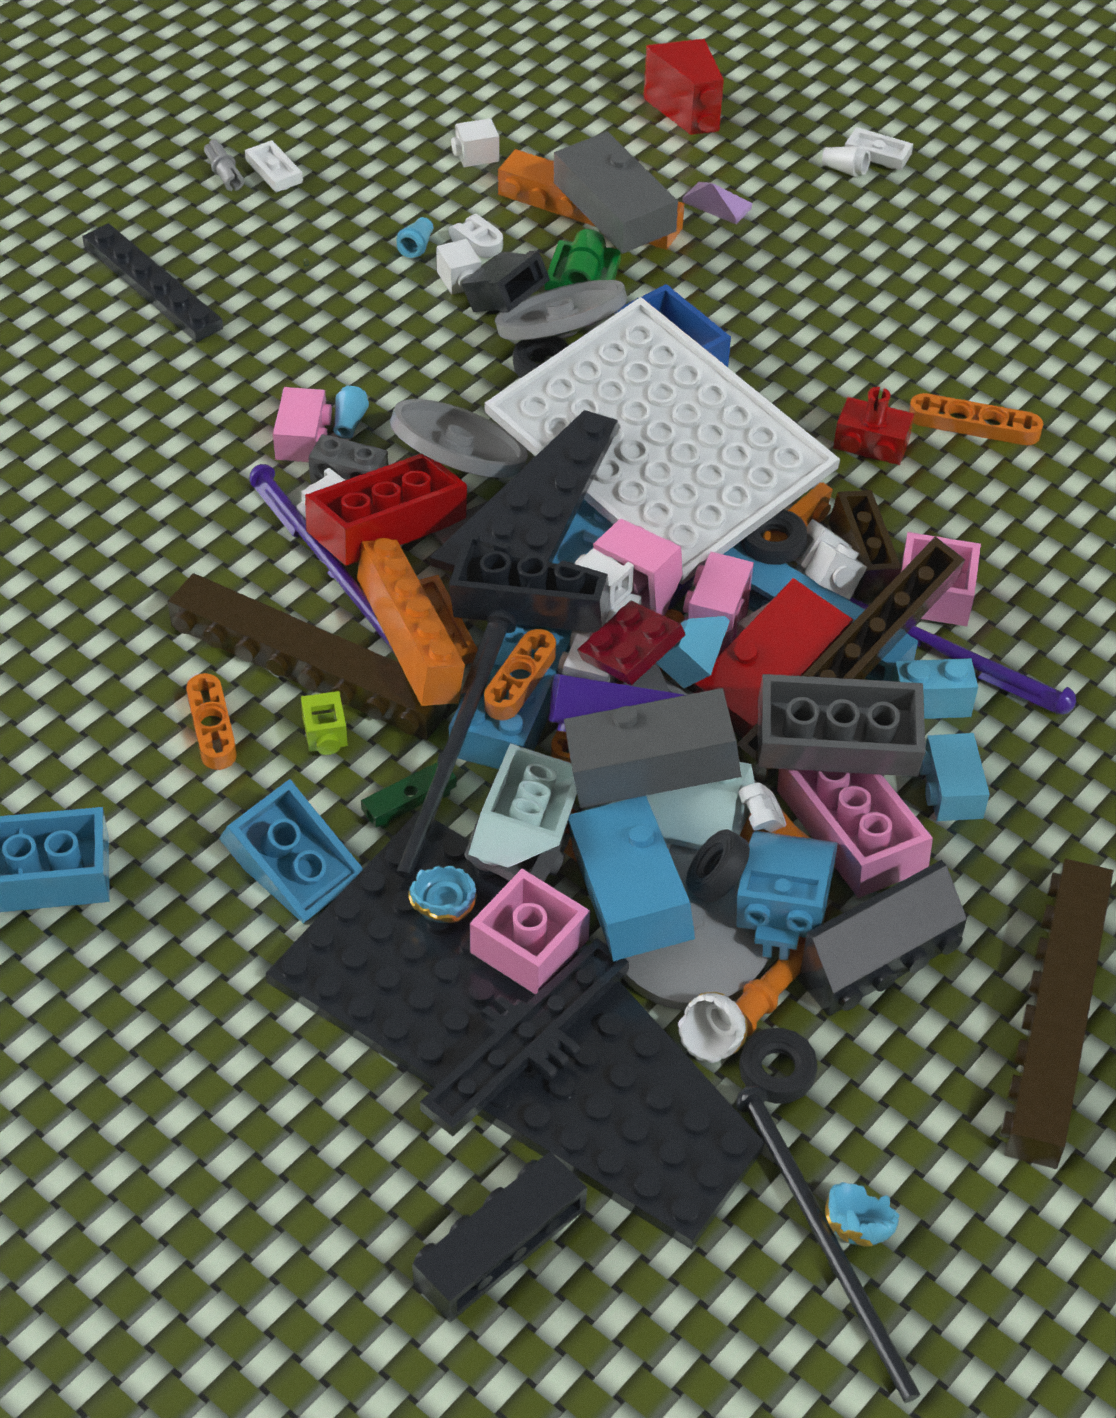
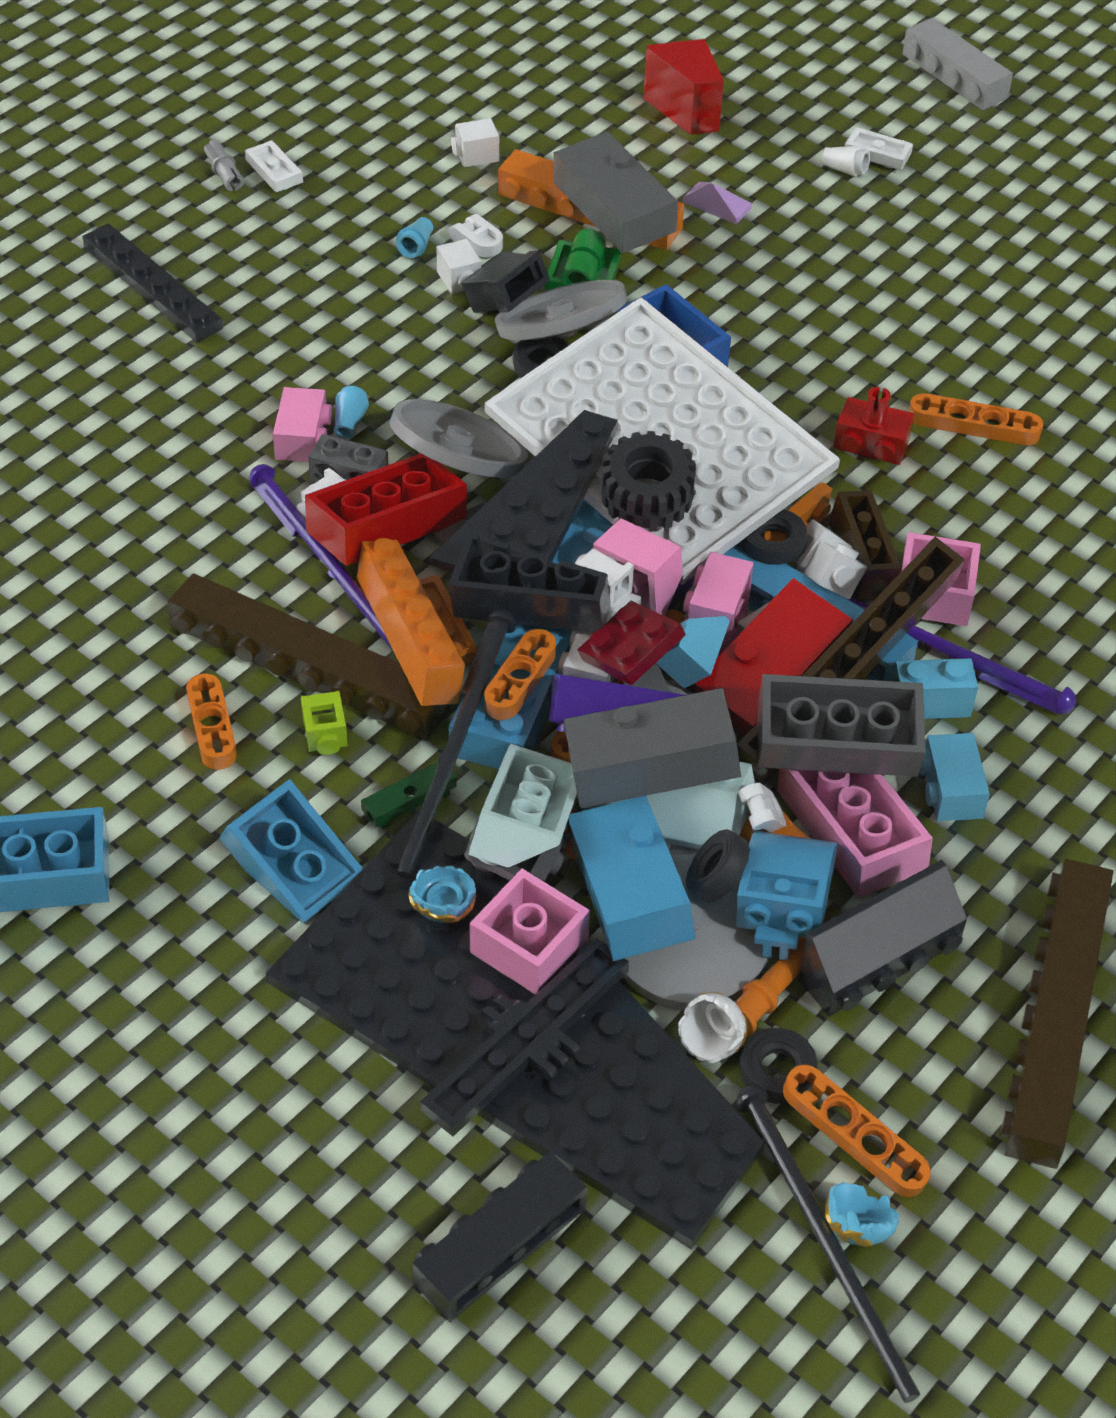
none -> black tyre [601,431,696,532]
none -> orange beam [783,1065,931,1197]
none -> light grey brick [903,18,1013,110]

